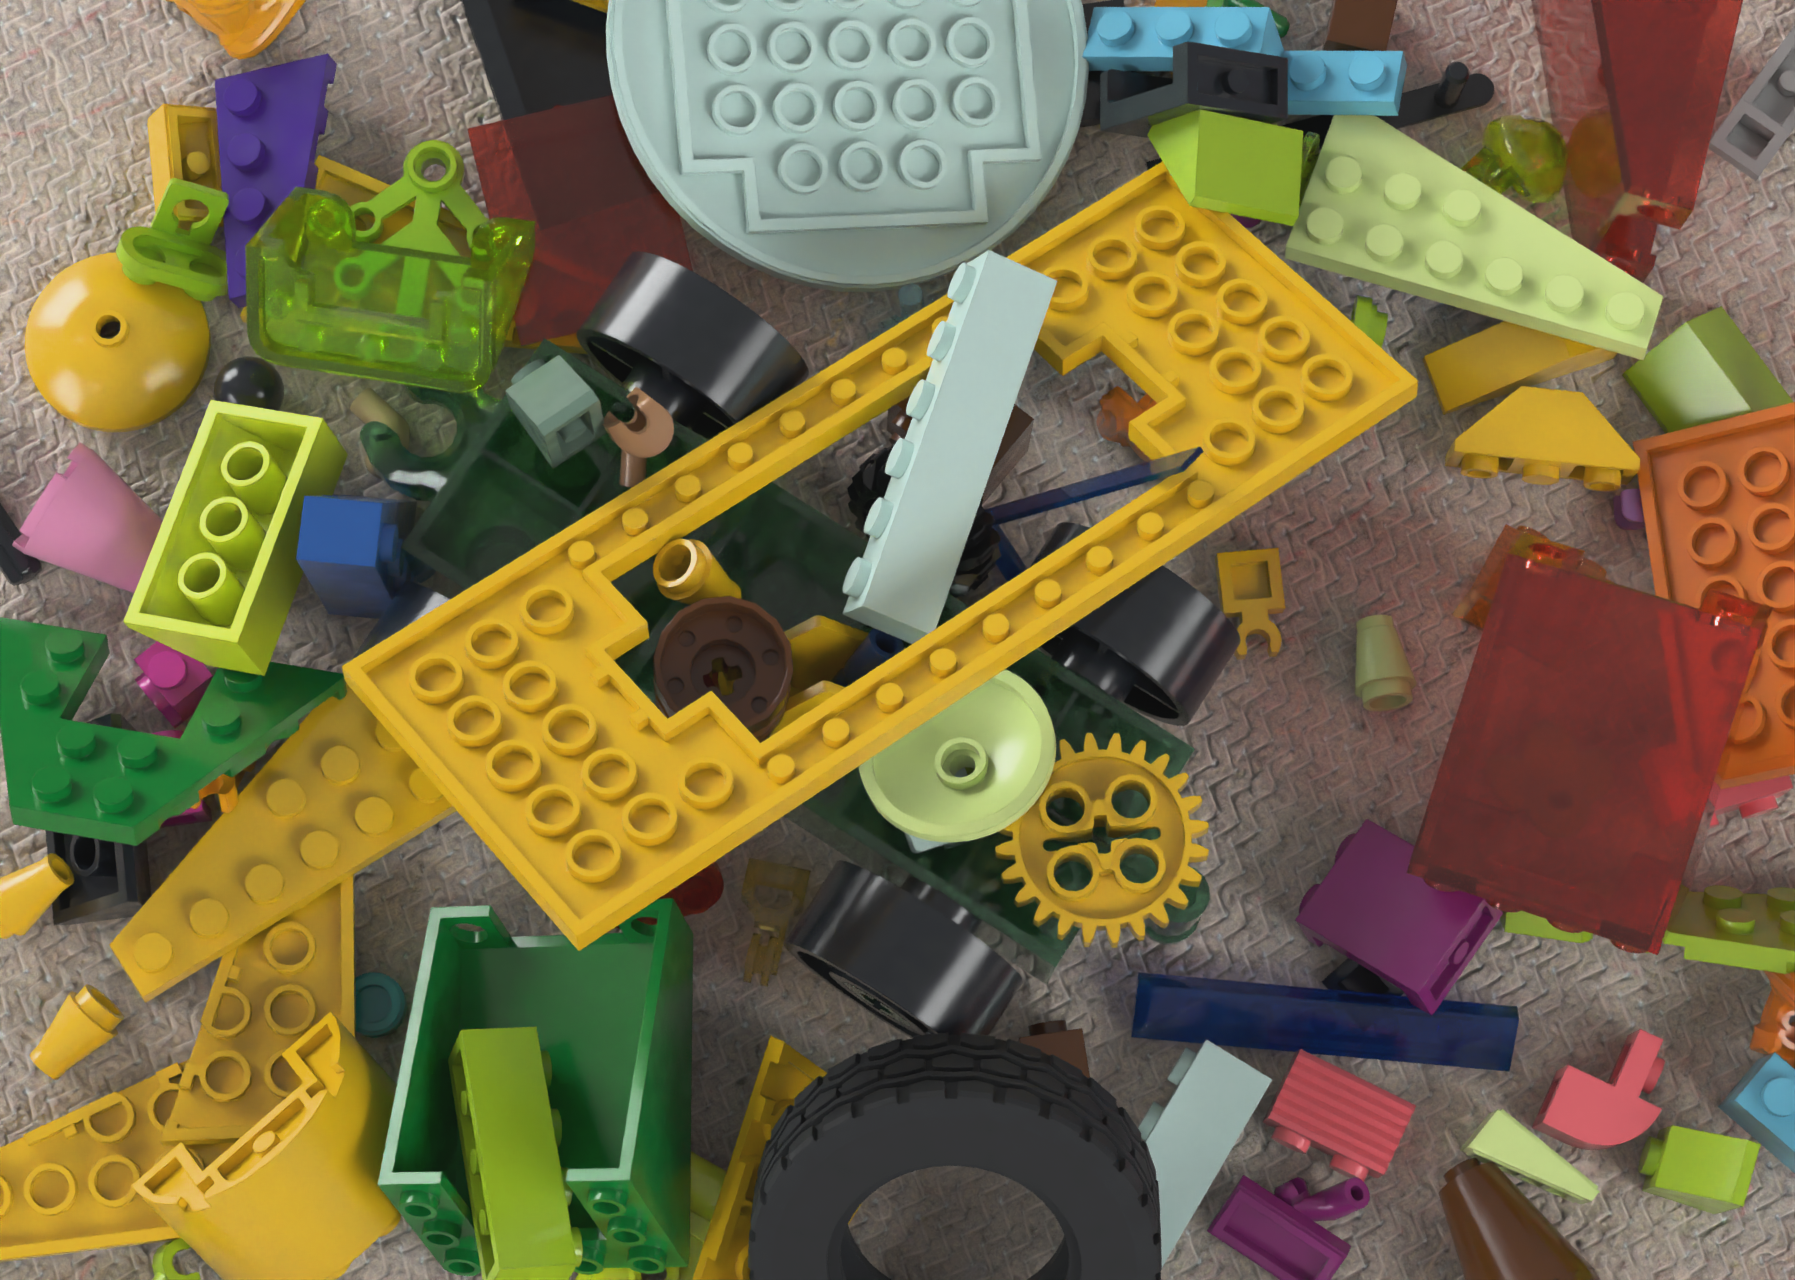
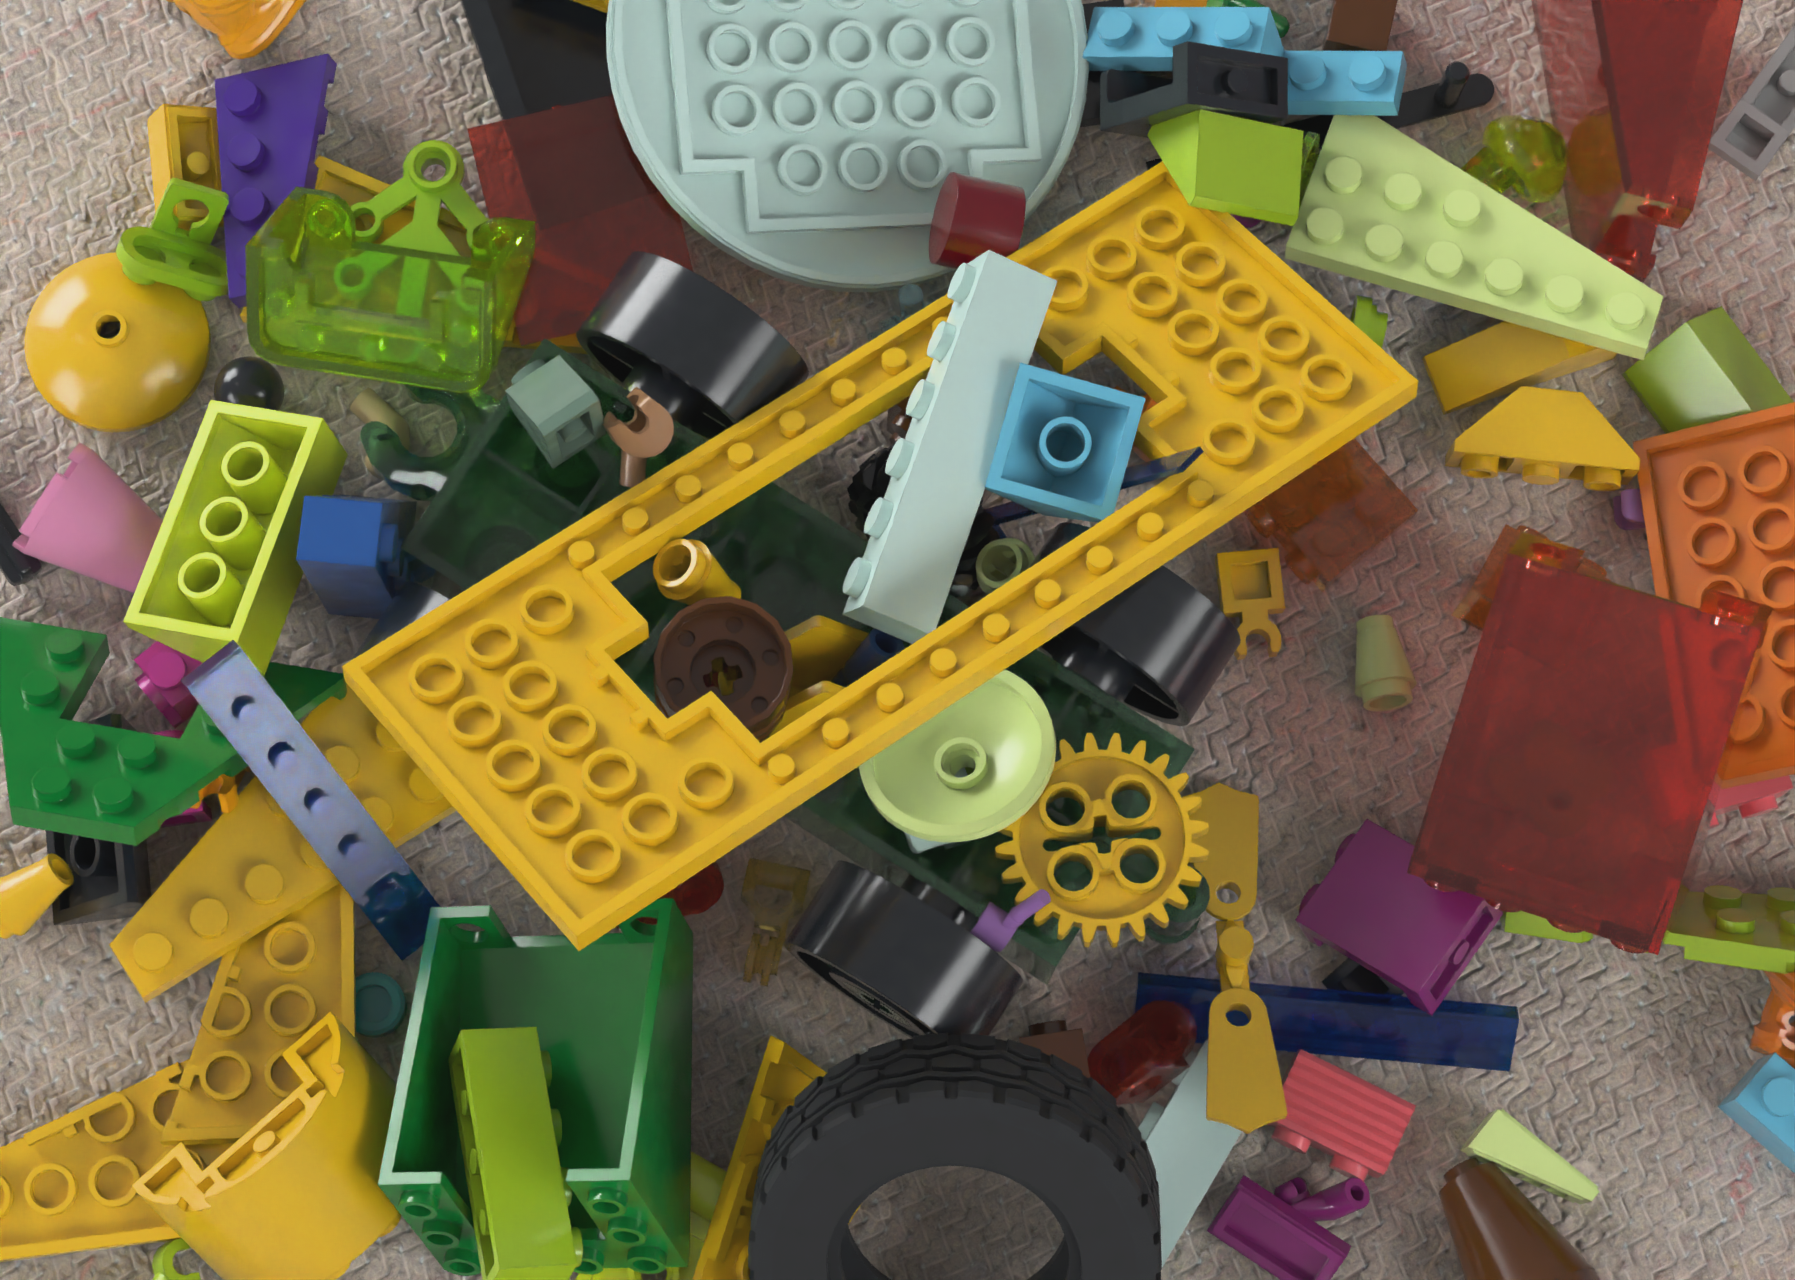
yellow cone [29,984,124,1080] -> none
coral brick [1532,1029,1665,1150] -> none
lime slope [1638,1125,1761,1214] -> none
none -> clear blue tile [180,640,440,961]
none -> dark red piece [929,172,1026,269]
none -> medium lavender hand [970,889,1051,952]
none -> yellowish green cone [976,538,1035,594]
none -> medium azure slope [985,363,1146,523]
none -> clear red bracket [1087,1000,1197,1105]
none -> yellow piece [1182,783,1288,1134]
none -> clear orange plate [1244,438,1418,592]

